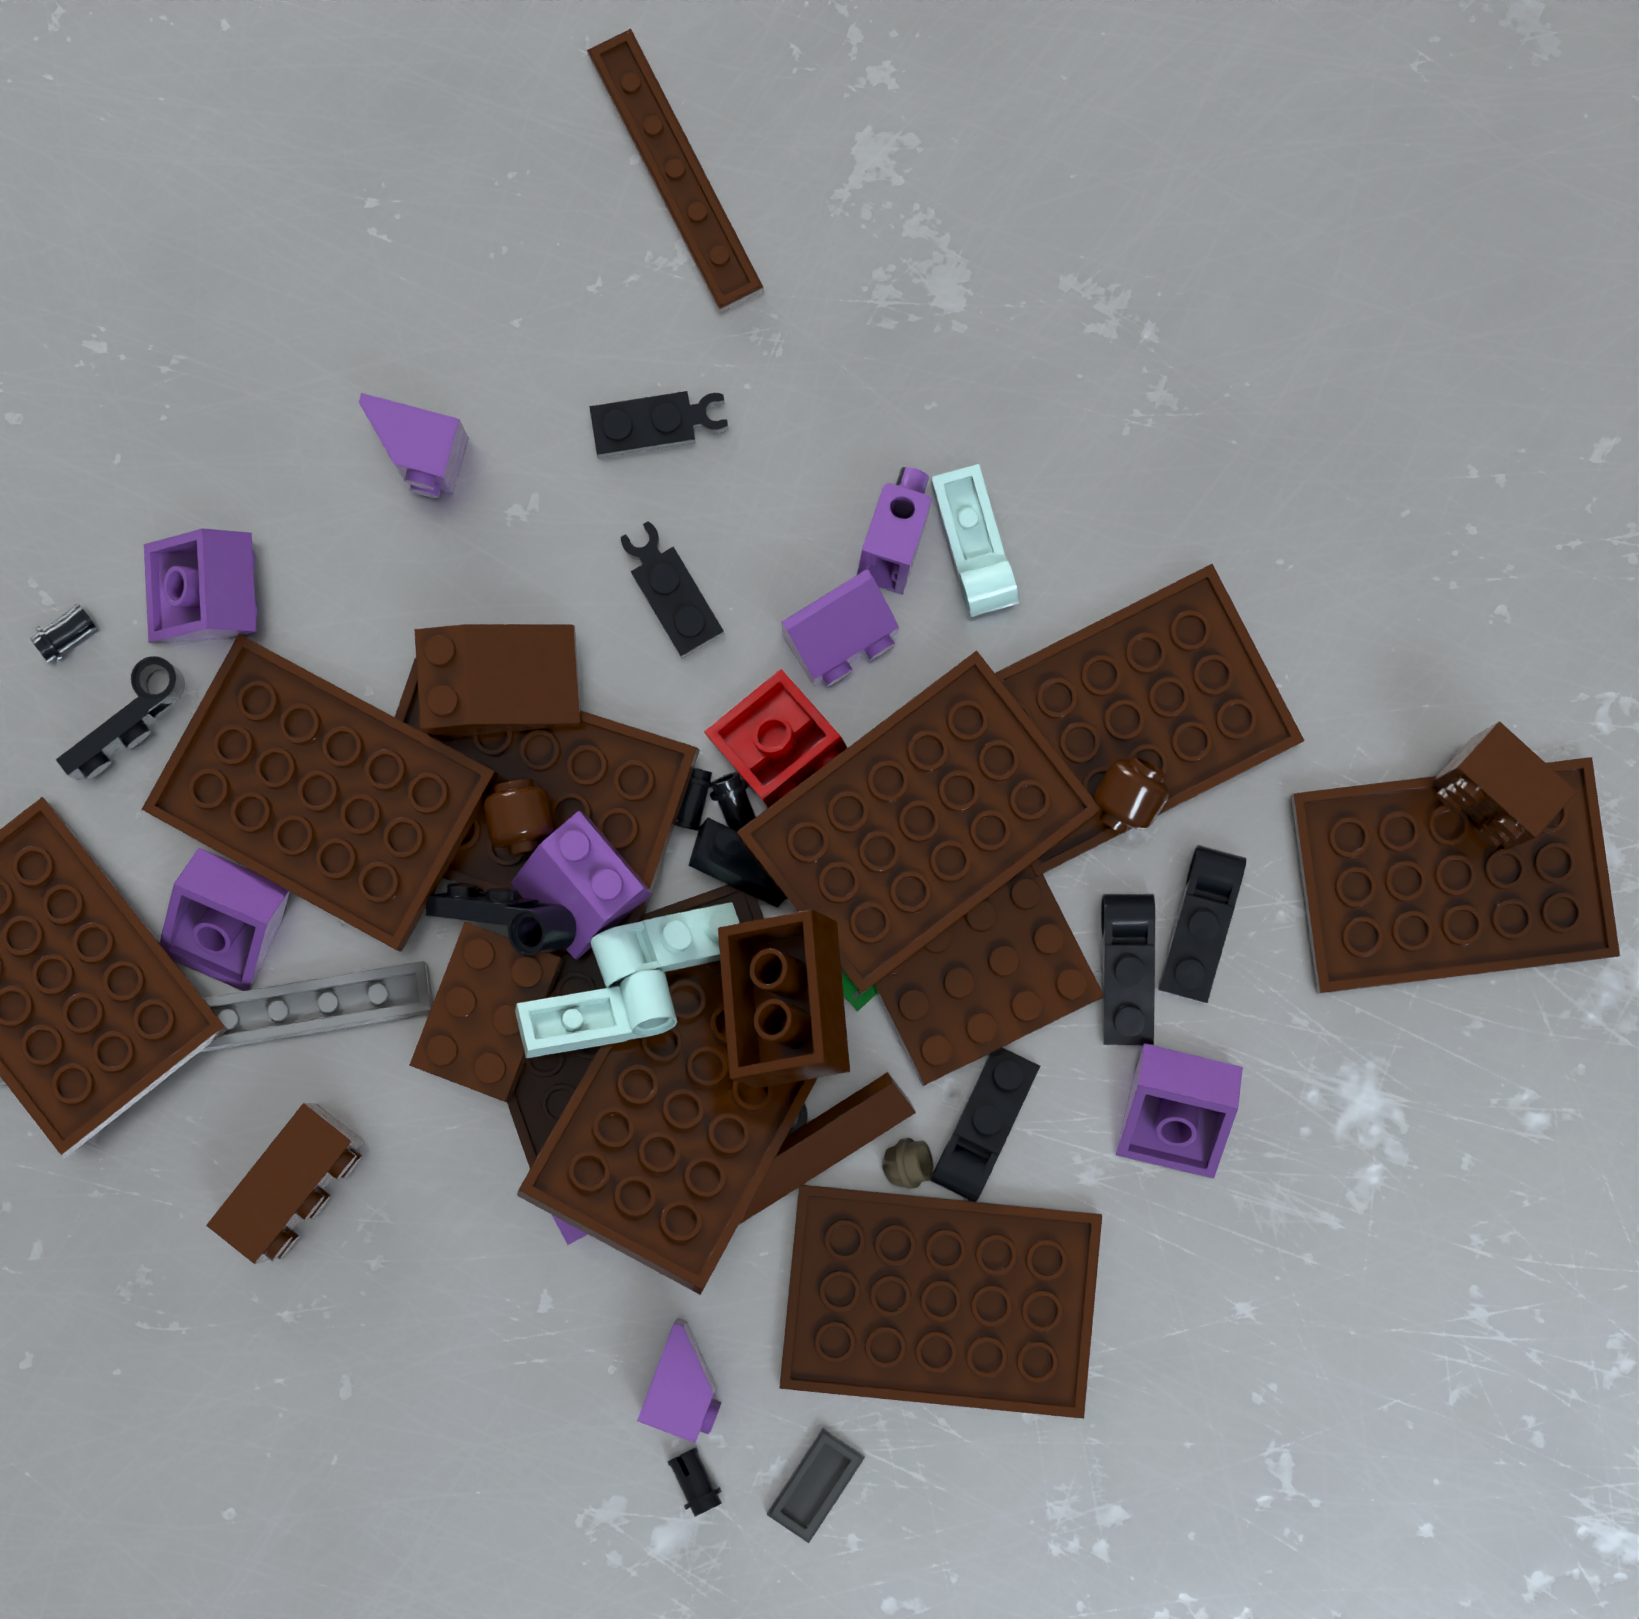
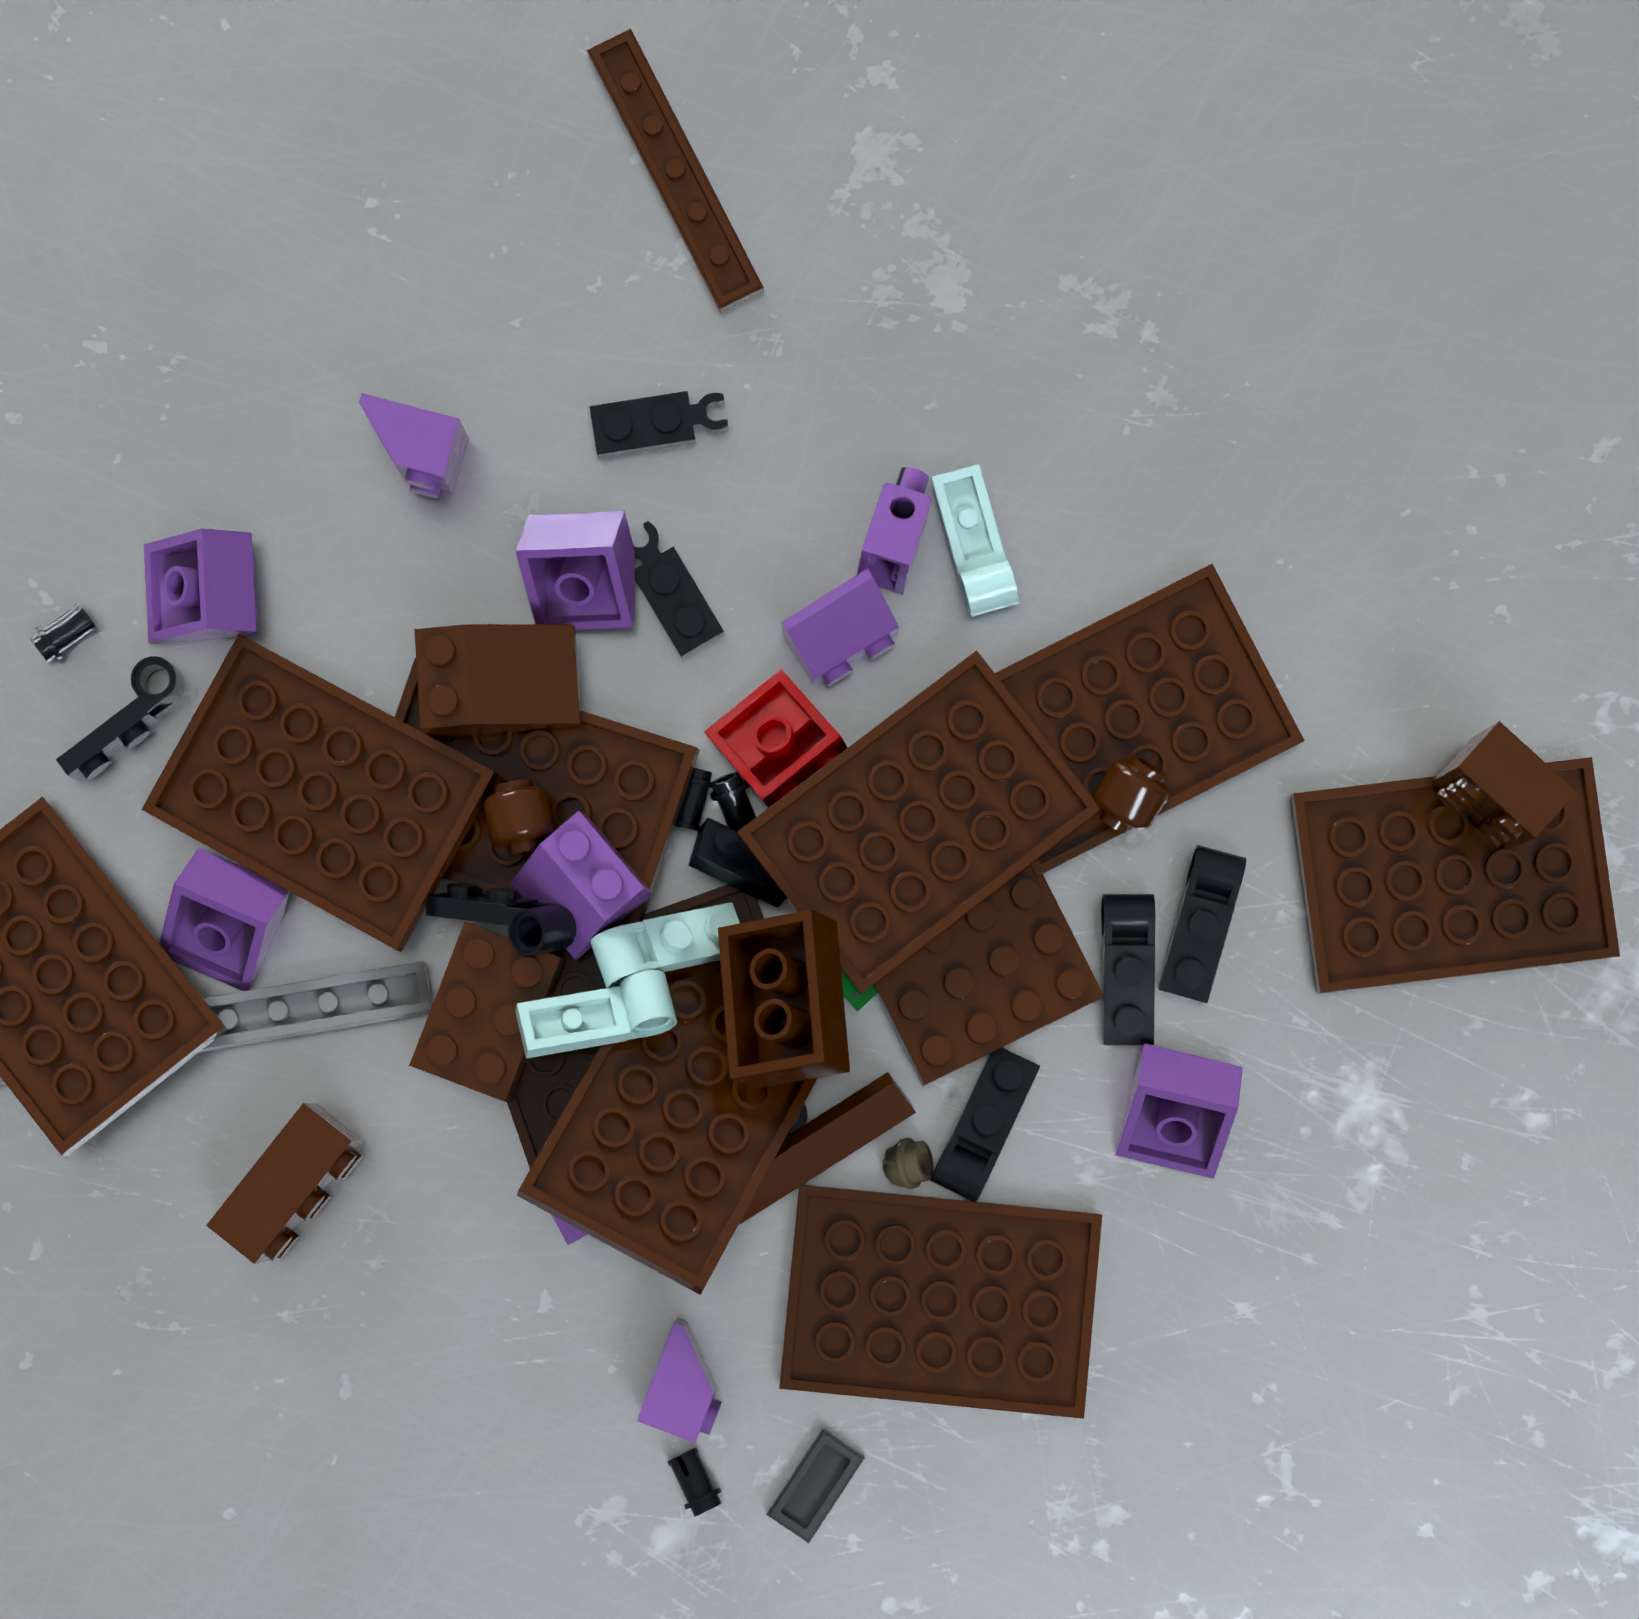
none -> medium lavender slope [516,511,635,630]

